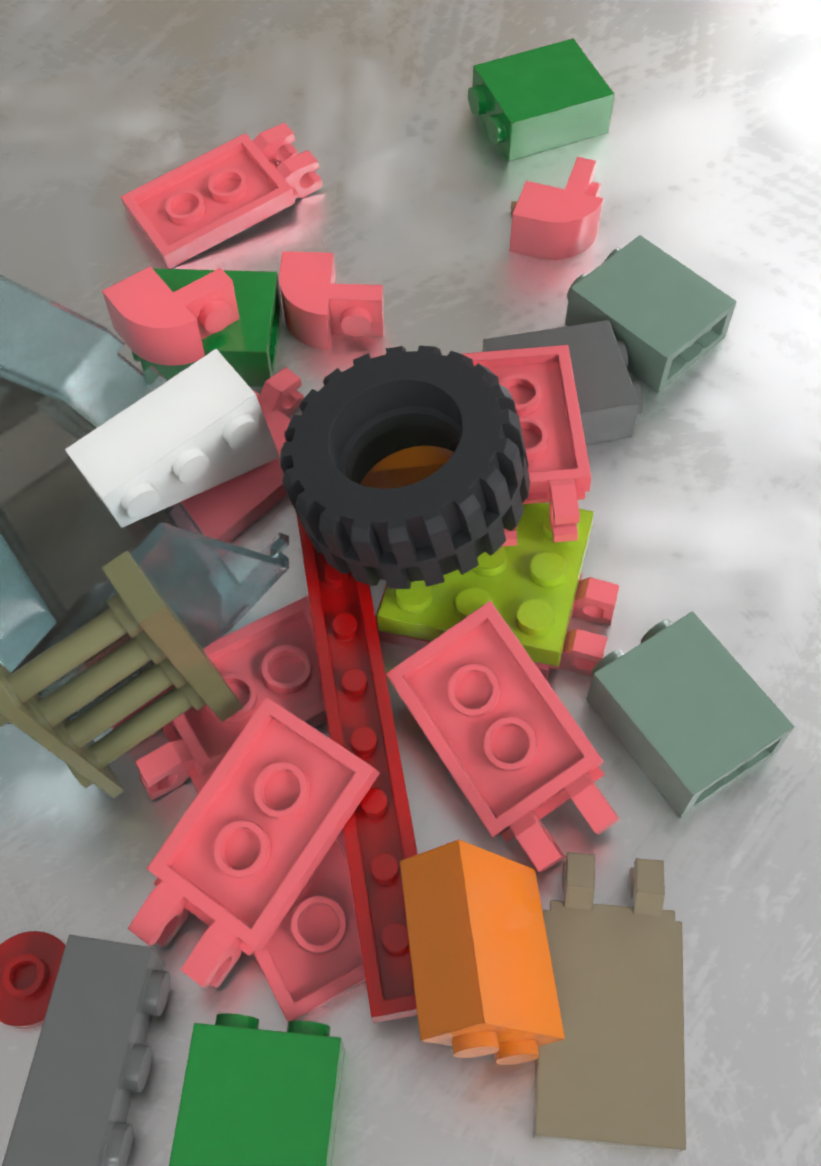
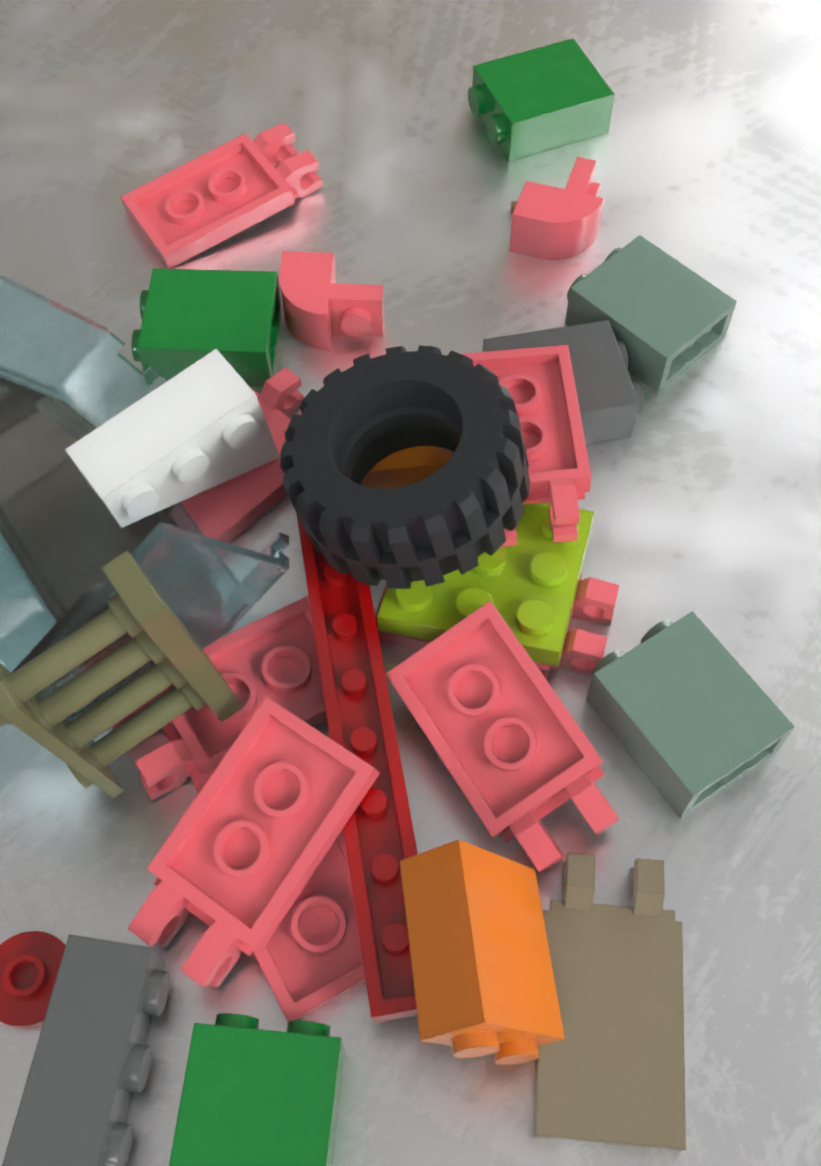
coral brick [102,266,240,366] -> none

